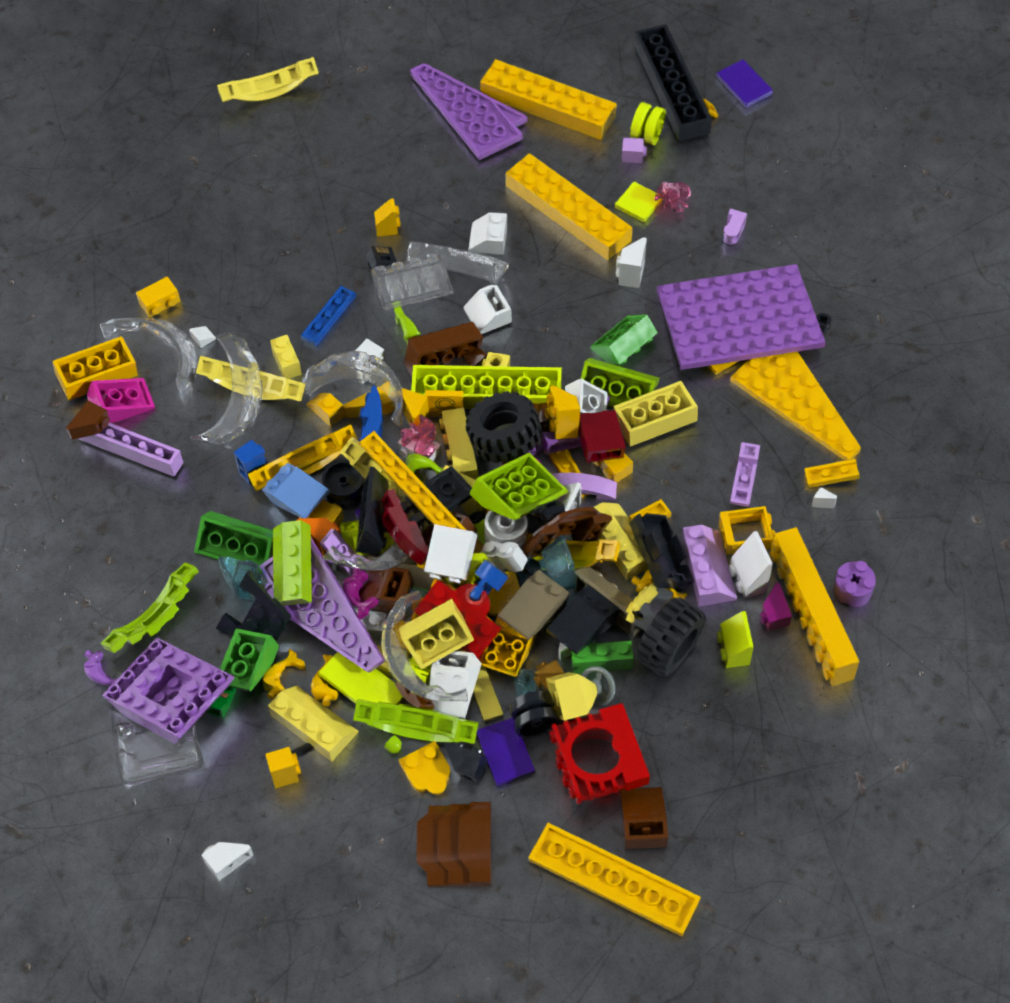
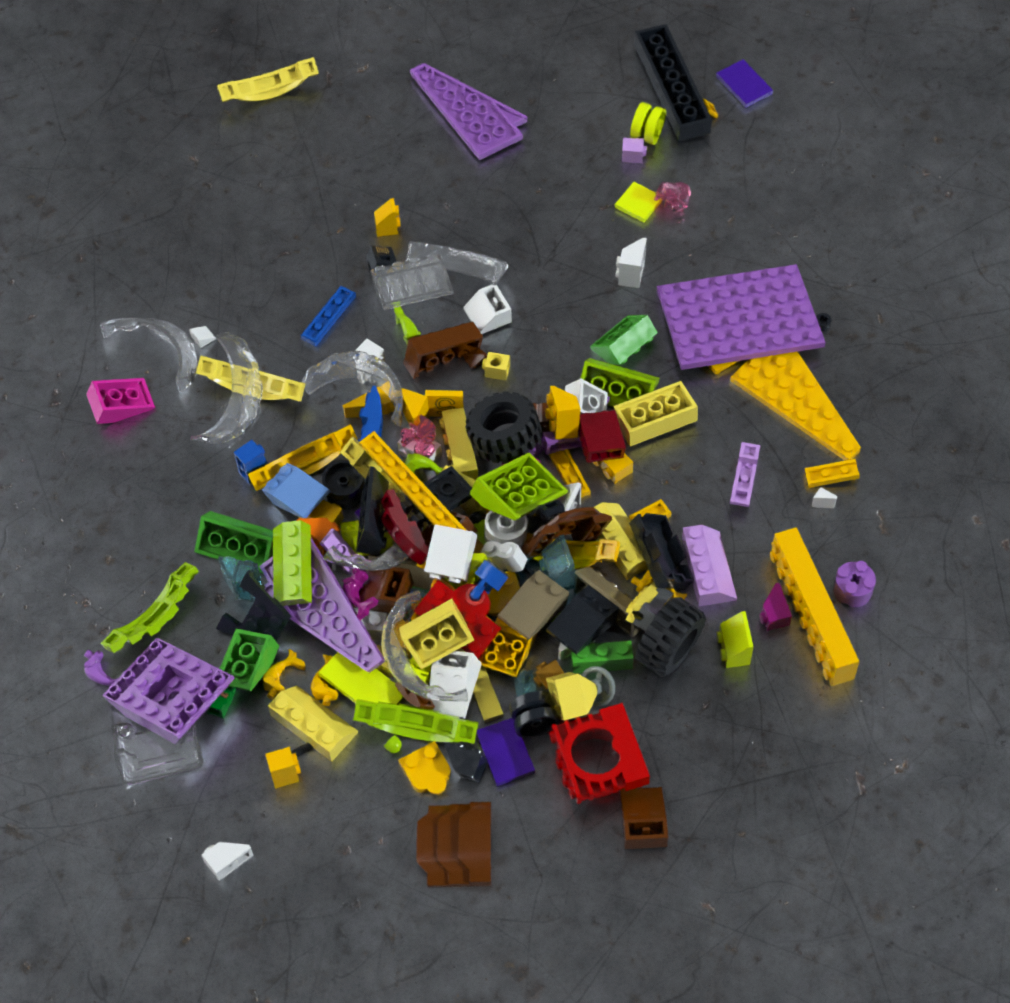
yellow brick [52,336,138,401] -> none
reddish brown slope [66,400,110,440] -> none
lavender brick [78,423,183,477] -> none
yellow brick [136,276,180,318] -> none
light yellow brick [270,335,302,379] -> none
yellow slope [306,393,345,427] -> none
neon yellow brick [411,365,562,409] -> none
white slope [468,213,507,255] -> none
yellow brick [480,59,617,140] -> none
yellow brick [506,153,632,261] -> none
yellow plate [528,823,701,937] -> none
lavender slope [552,473,617,500] -> none
yellow window [719,506,775,555] -> none
lavender leg [723,208,747,245] -> none
white slope [729,531,772,599] -> none

